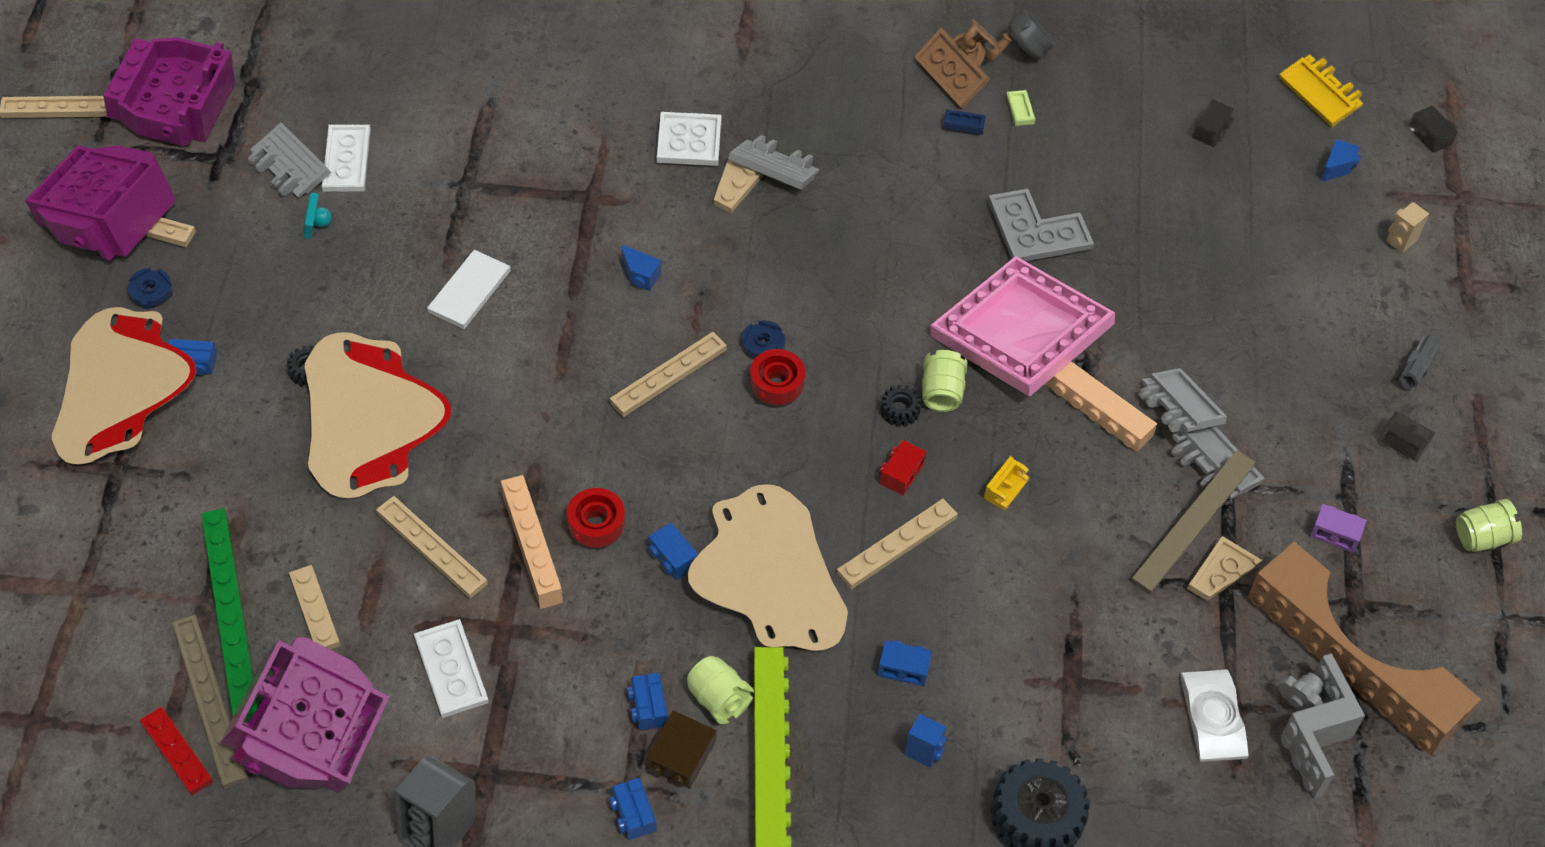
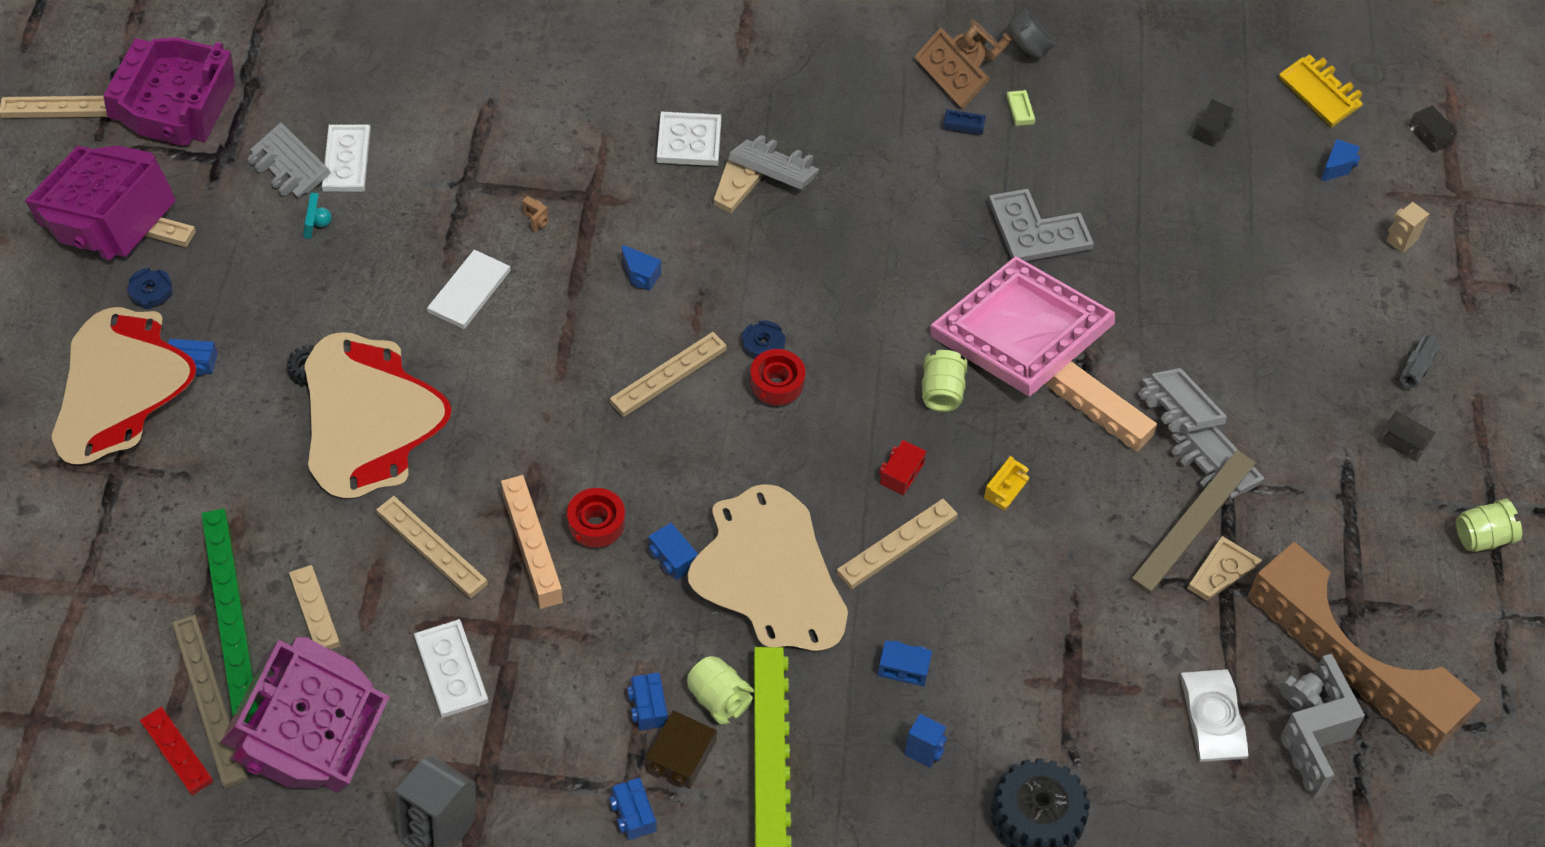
black tyre [880,385,922,427] -> none
medium lavender brick [1310,504,1367,553] -> none
none -> medium nougat bracket [522,196,549,233]

